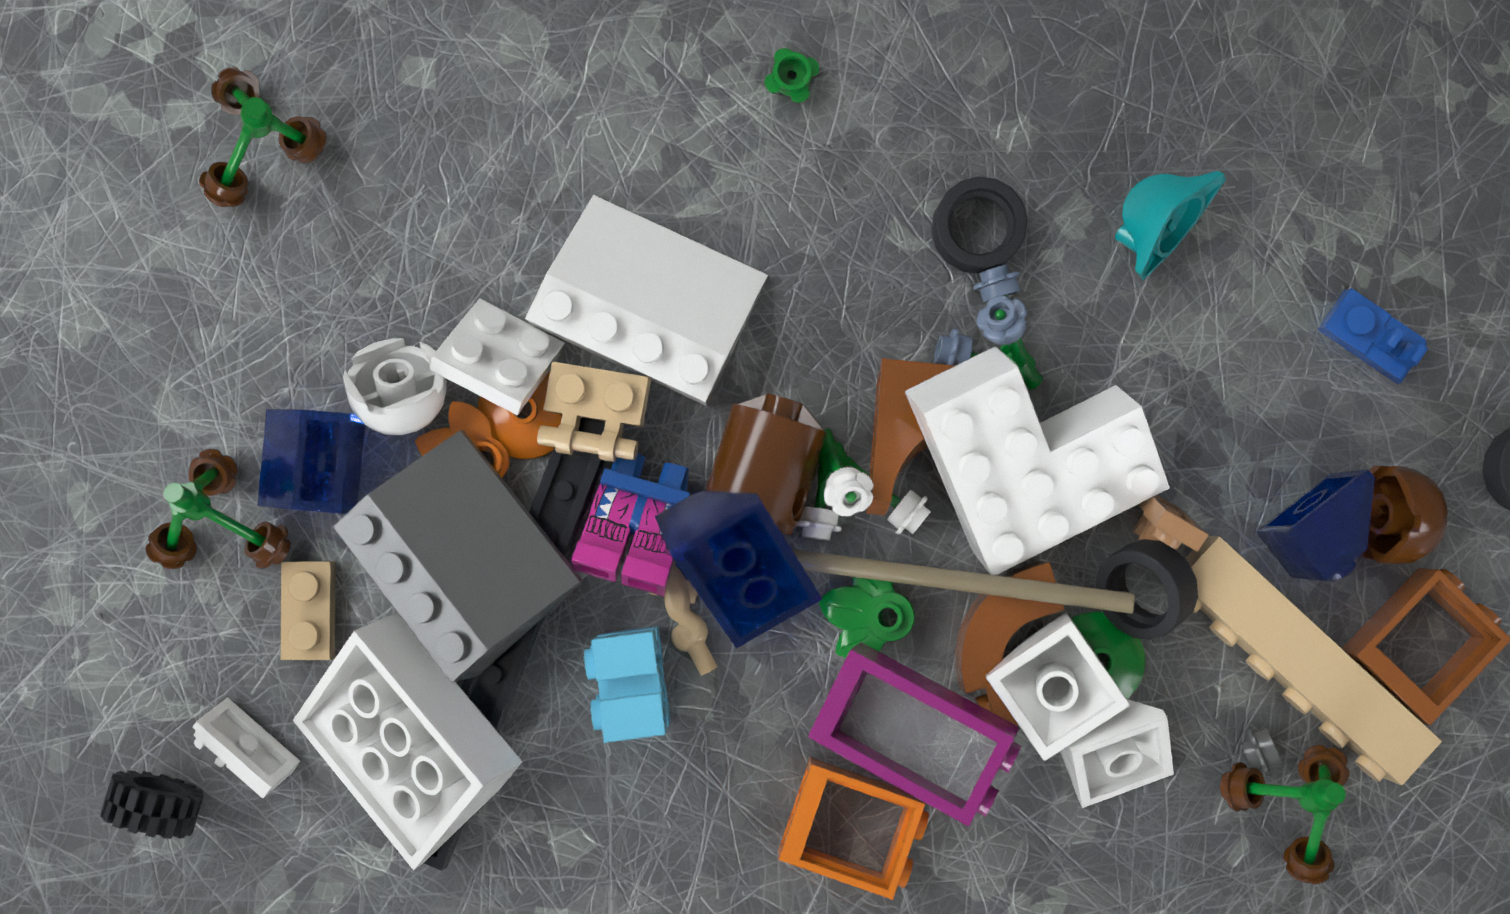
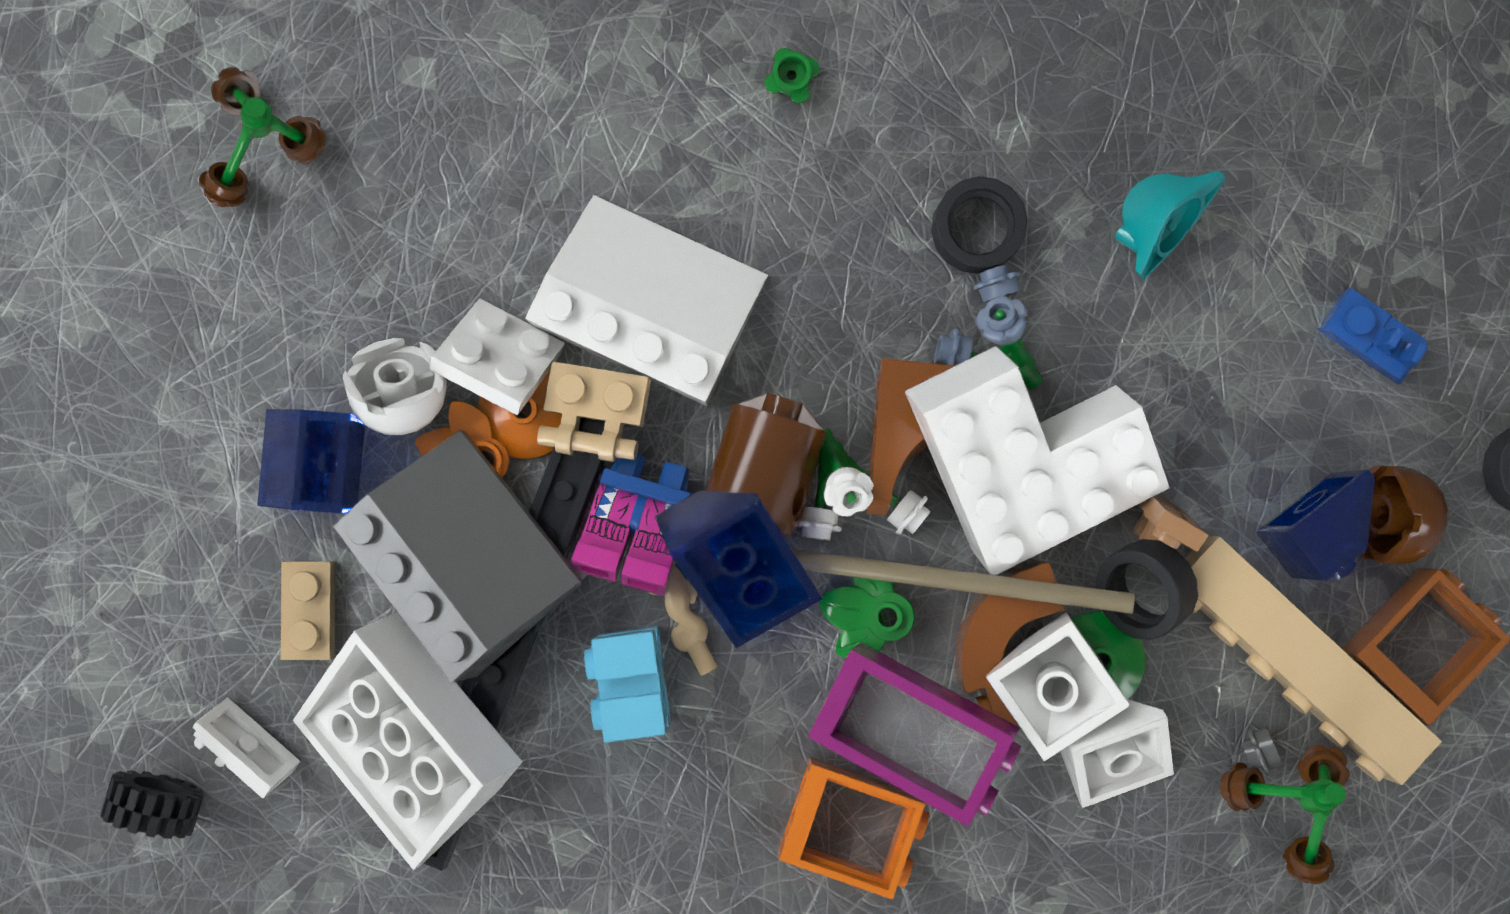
reddish brown plant [145,448,291,569] -> none

